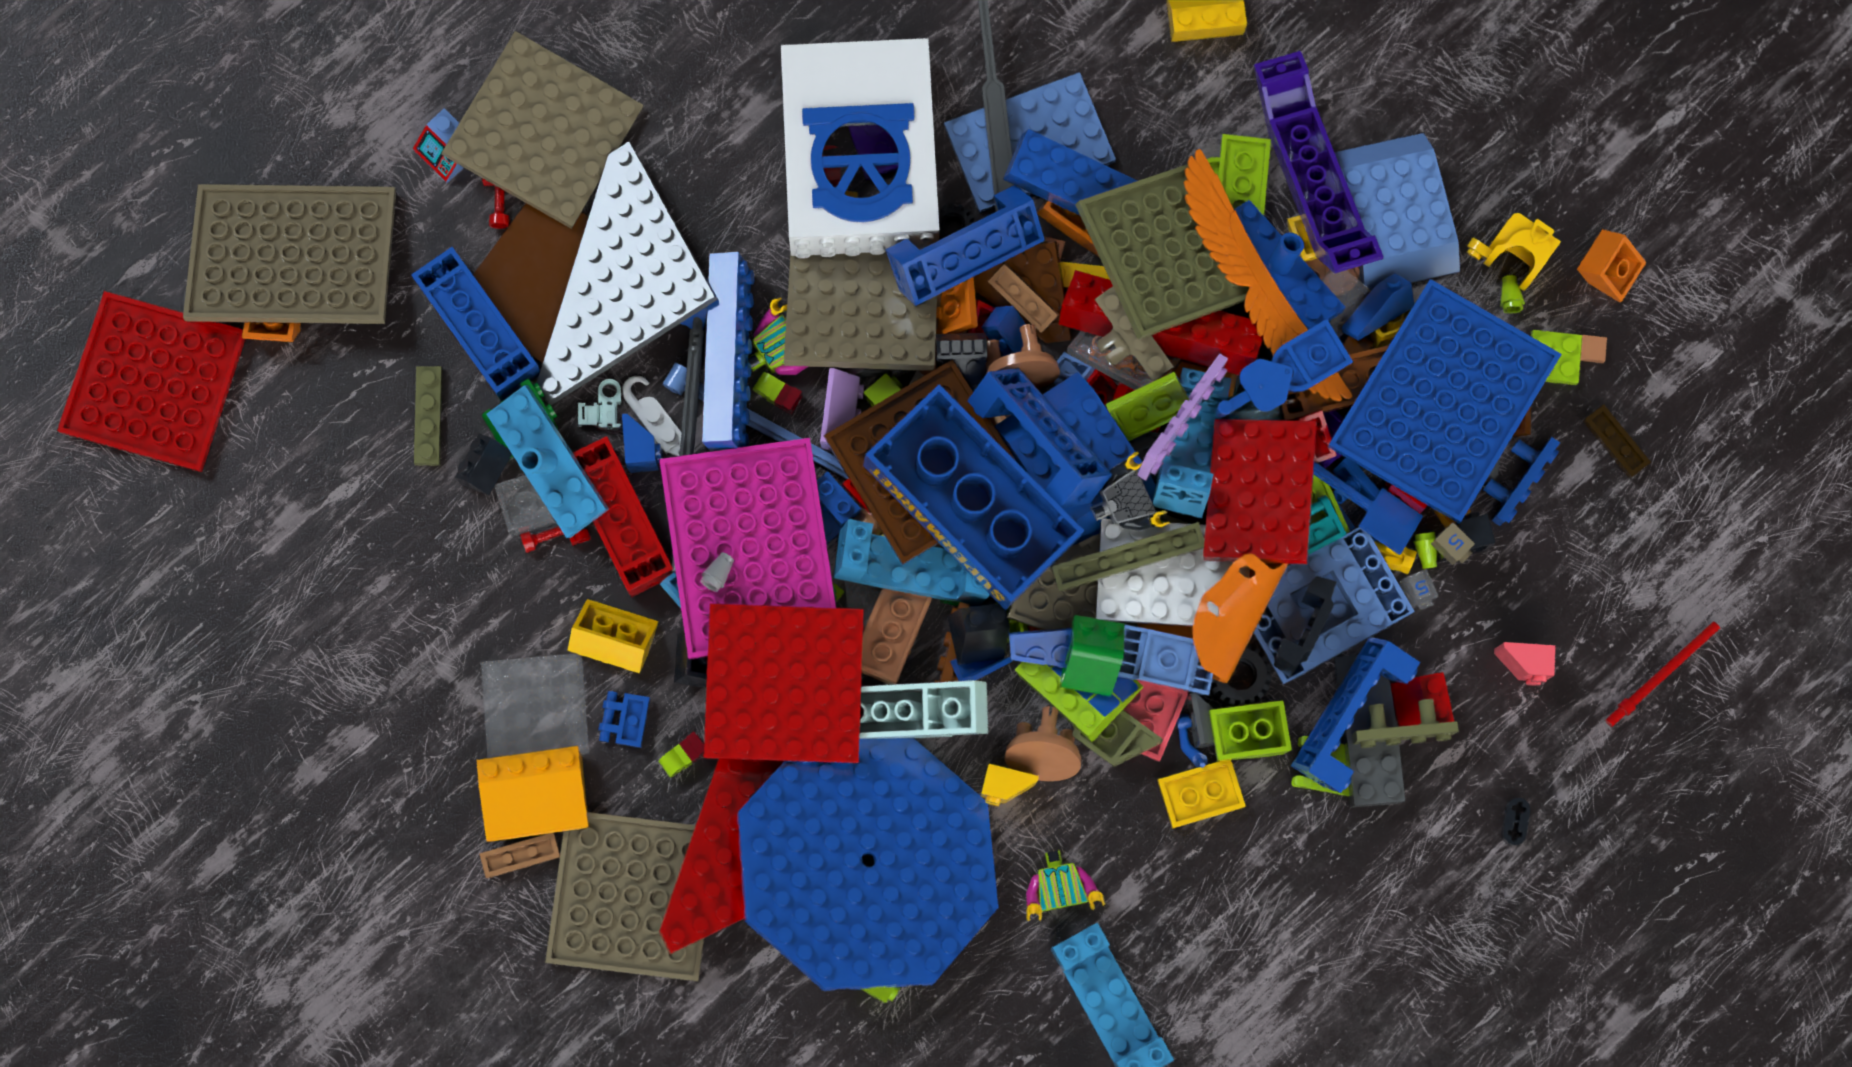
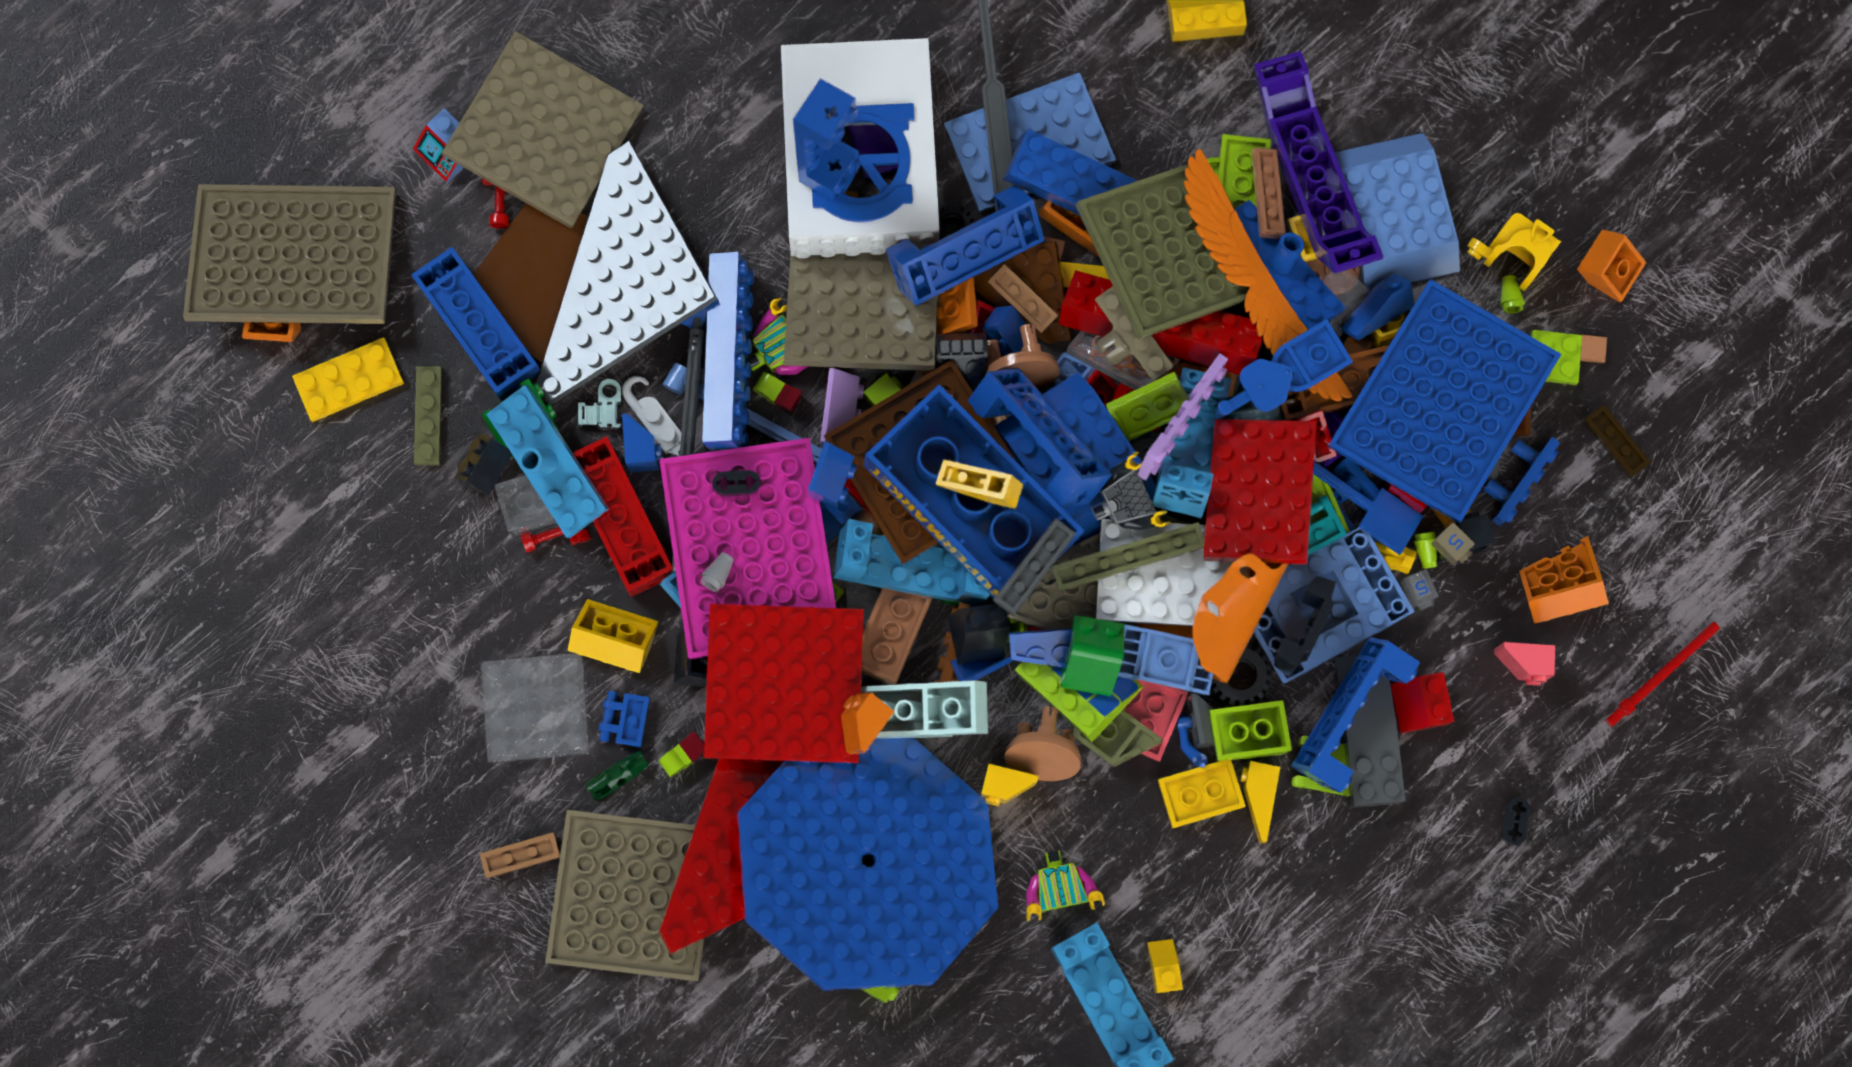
red plate [57,291,246,472] -> none
light orange slope [477,746,589,842] -> none
olive plate [1352,699,1459,748] -> none
none -> yellow plate [292,337,404,422]
none -> dark green hinge [585,751,649,801]
none -> black beam [712,470,761,496]
none -> blue plate [793,78,860,200]
none -> blue slope [808,442,857,507]
none -> orange slope [841,692,895,755]
none -> yellow slope [936,460,1023,509]
none -> dark grey tile [993,518,1076,617]
none -> yellow slope [1147,939,1183,994]
none -> yellow slope [1240,761,1280,844]
none -> nougat tile [1251,147,1286,239]
none -> orange wedge [1519,536,1609,624]

